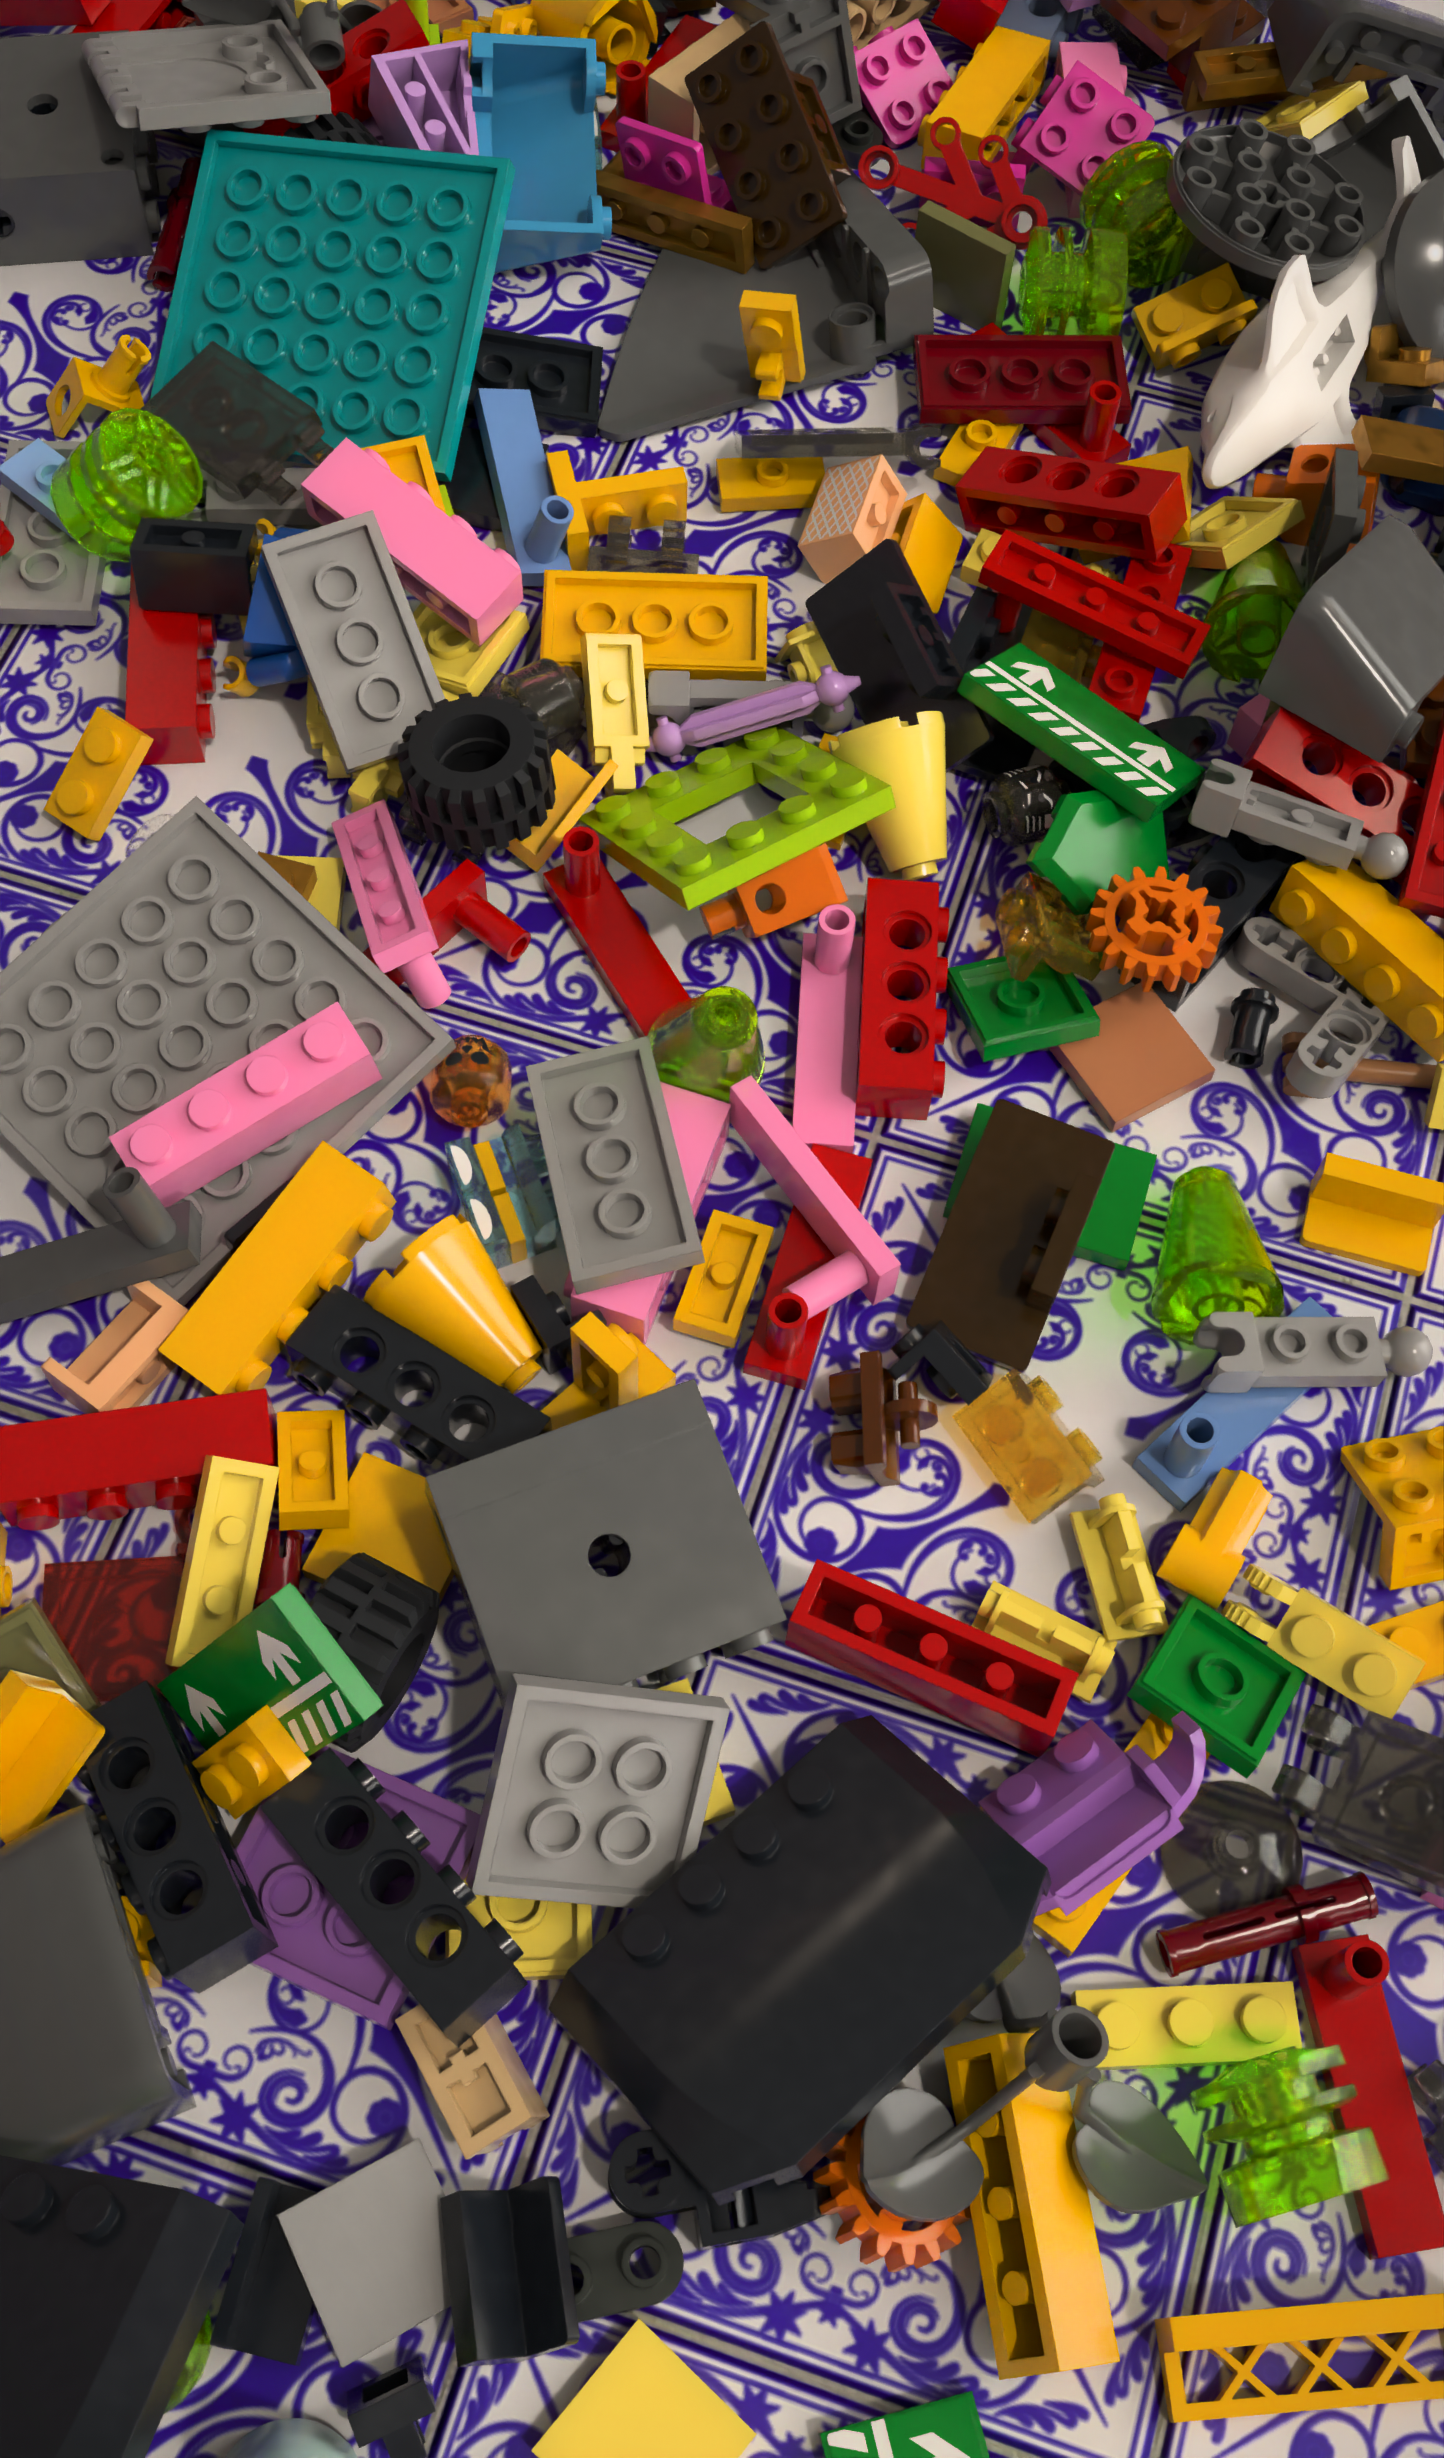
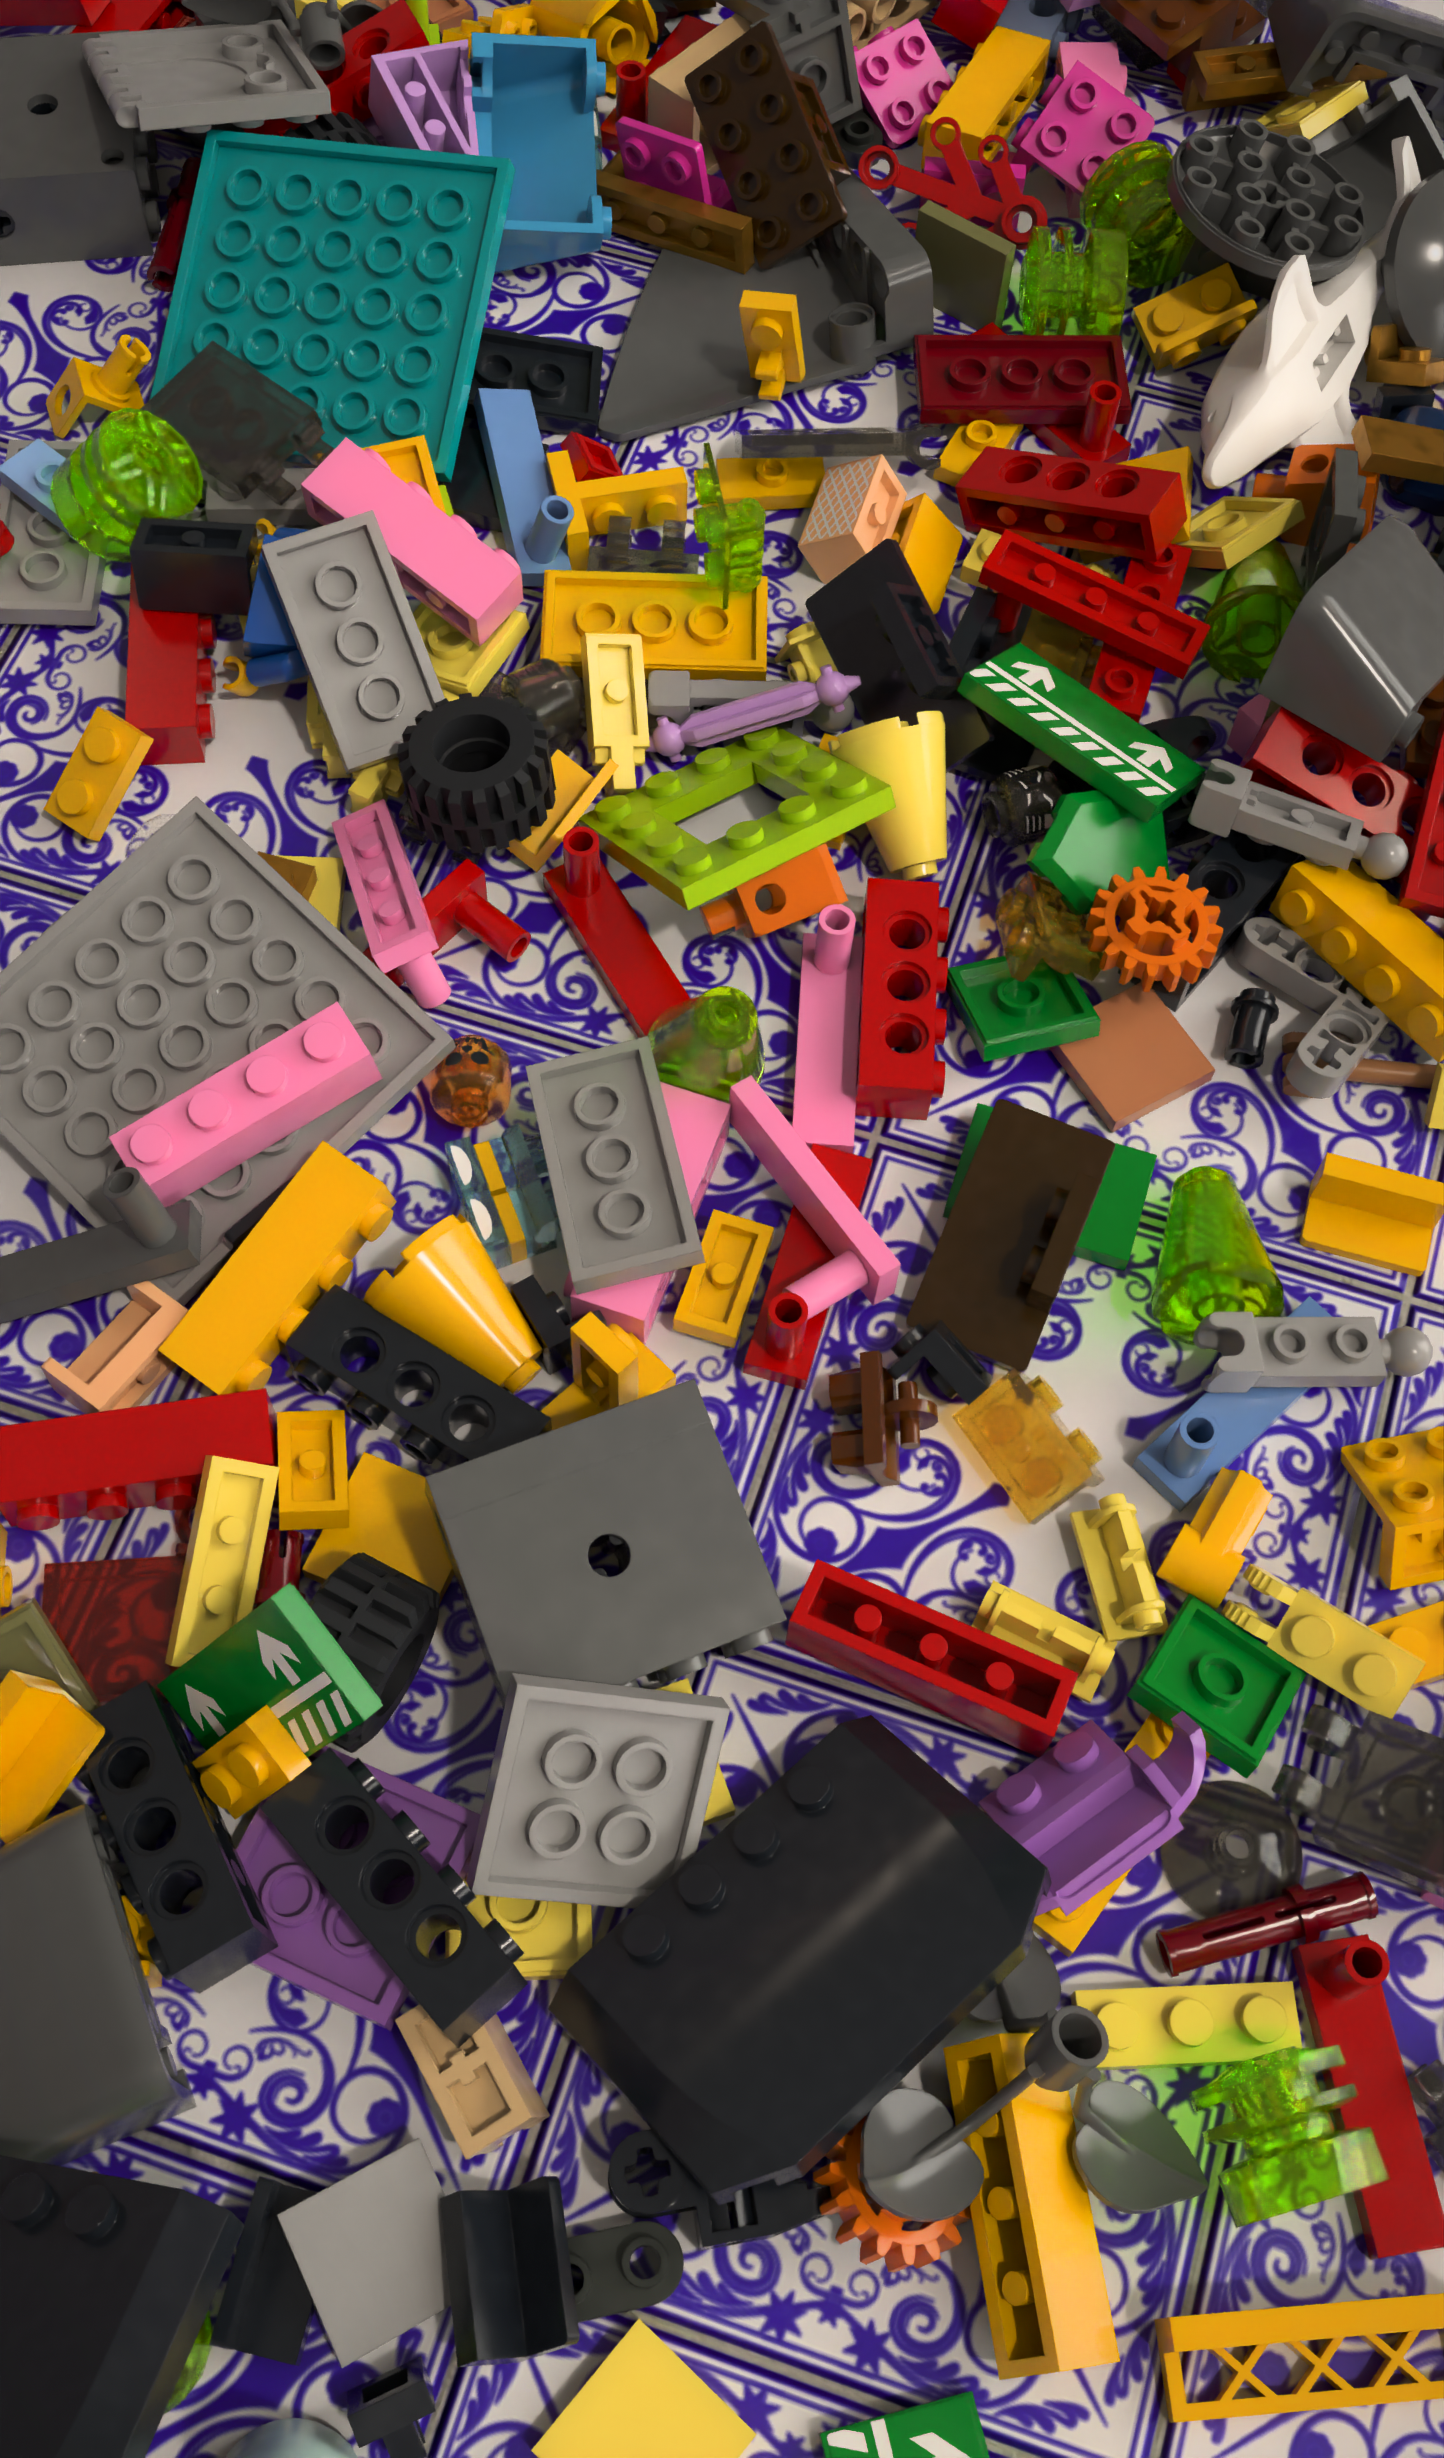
none -> red tile [560,431,623,482]
none -> clear neon green hinge [693,443,766,610]

